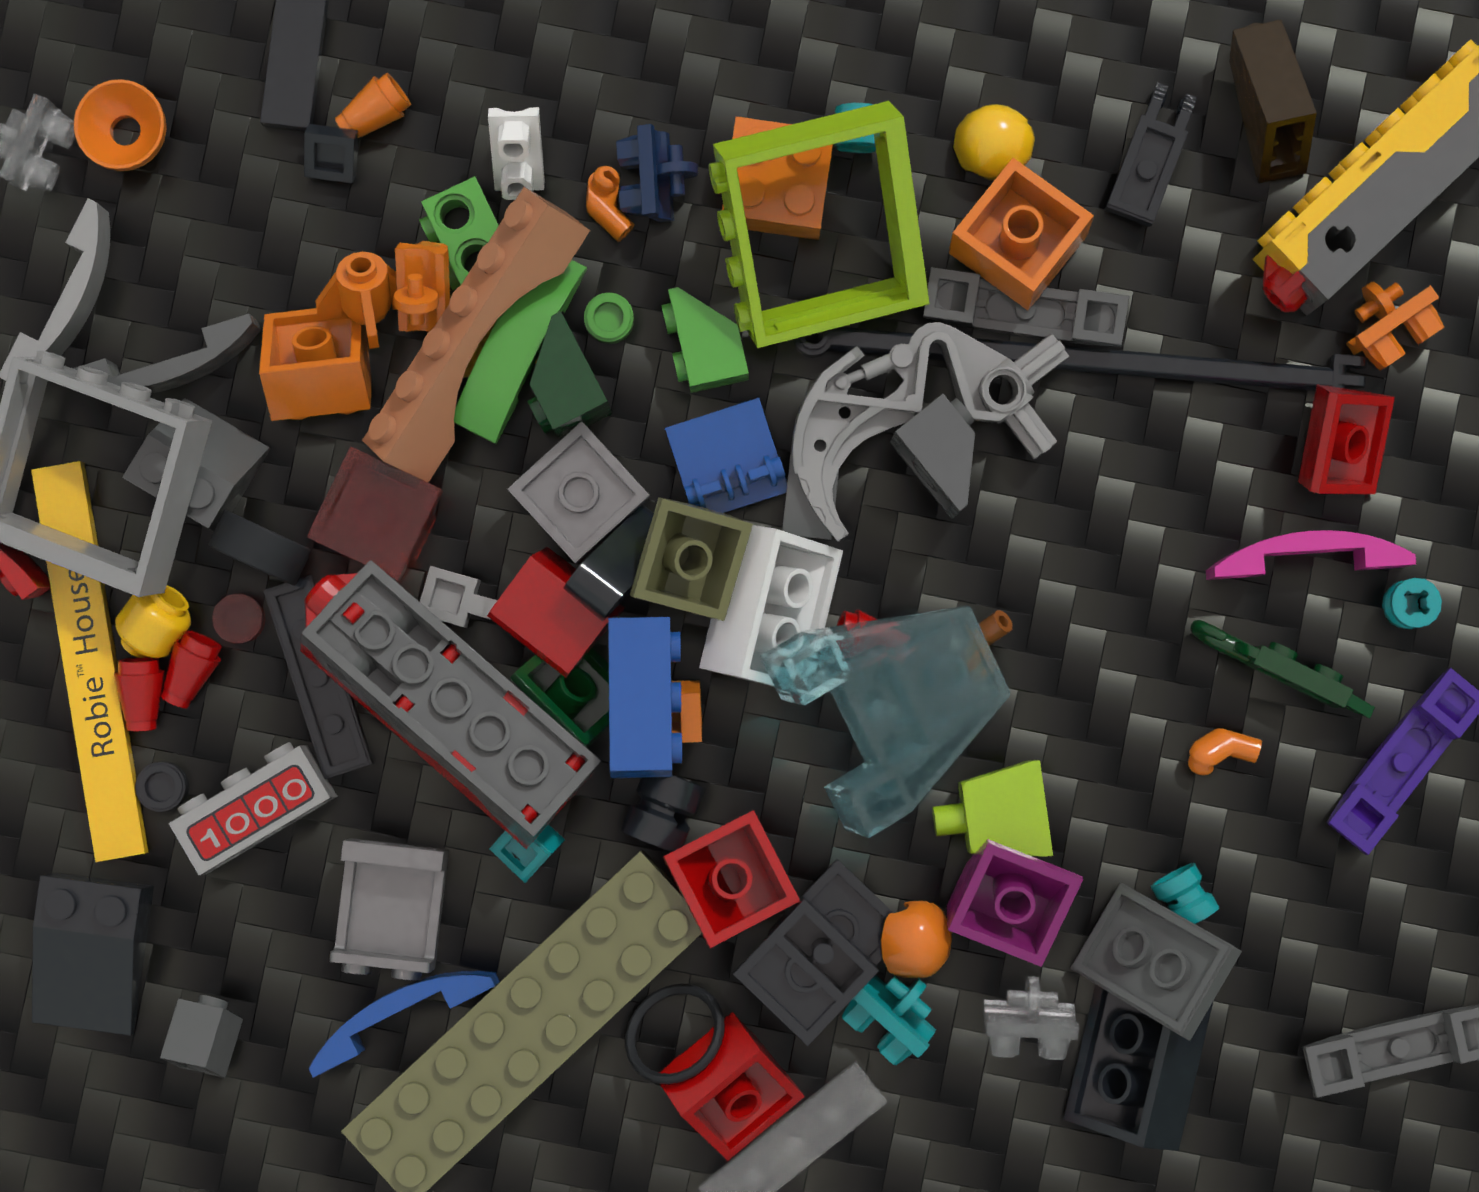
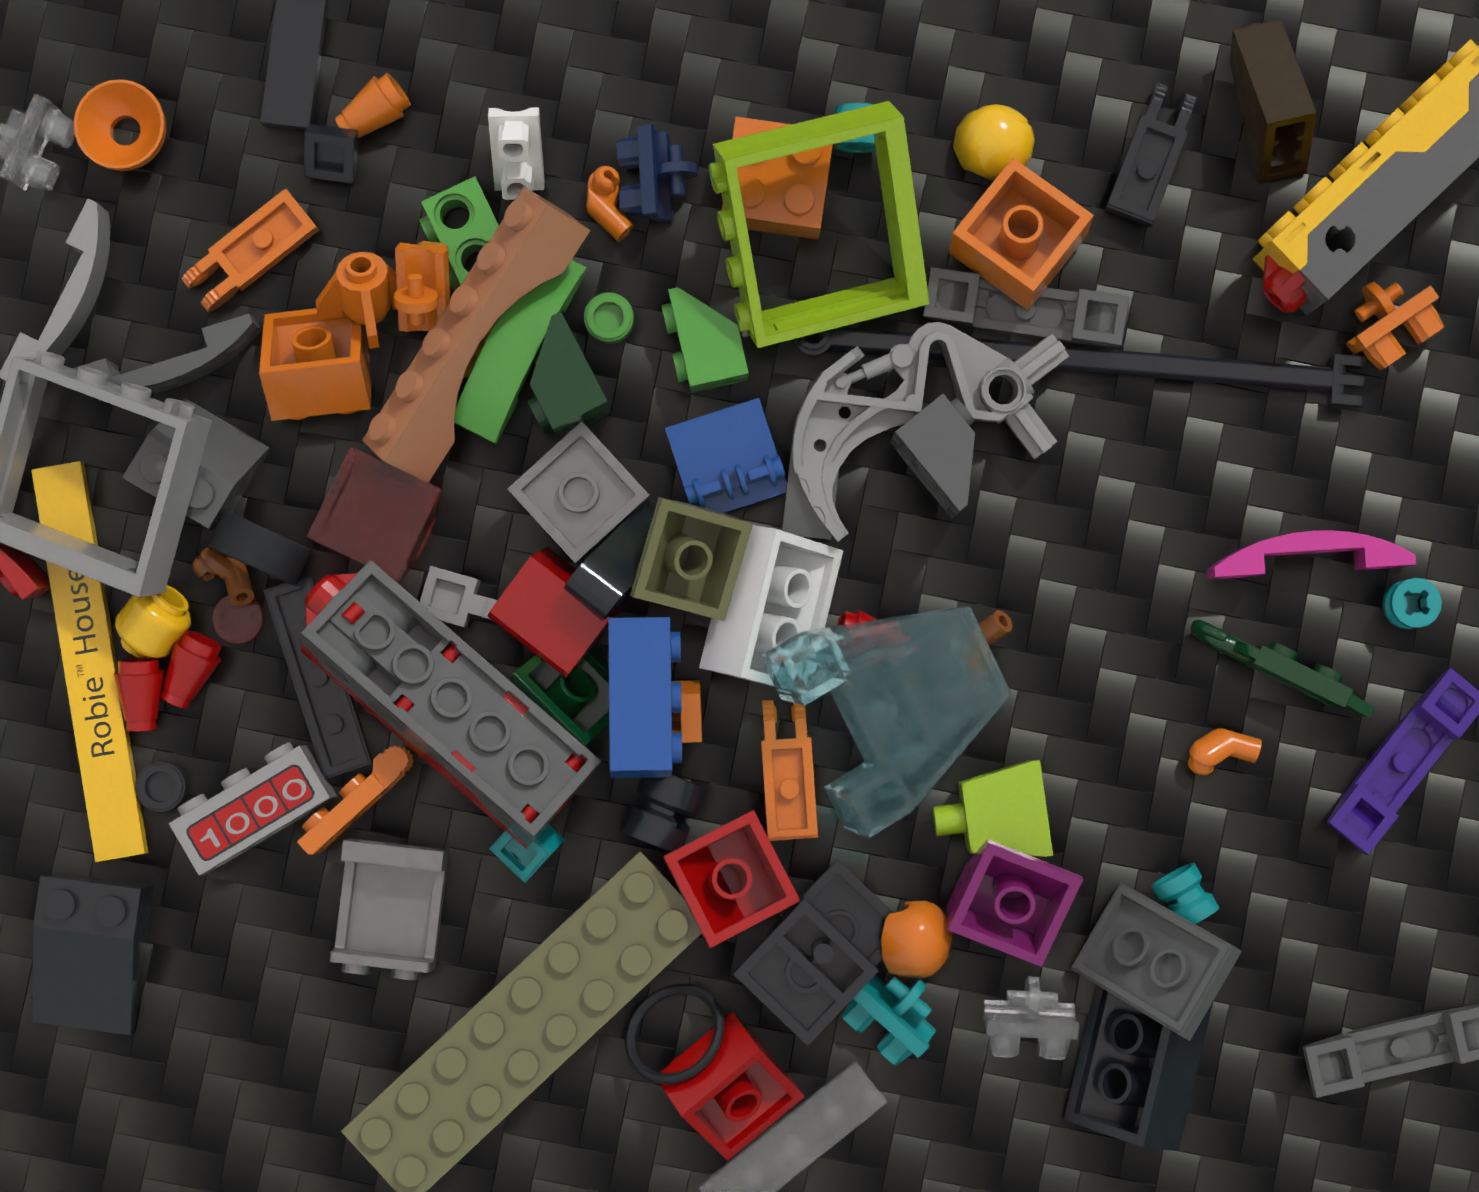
dark grey brick [160,995,243,1078] -> none
blue slope [309,971,500,1077] -> none
red slope [1298,384,1395,494] -> none
none -> orange hinge [182,189,319,312]
none -> dark orange arm [192,547,255,606]
none -> orange hinge [297,745,415,855]
none -> orange hinge [761,698,818,841]

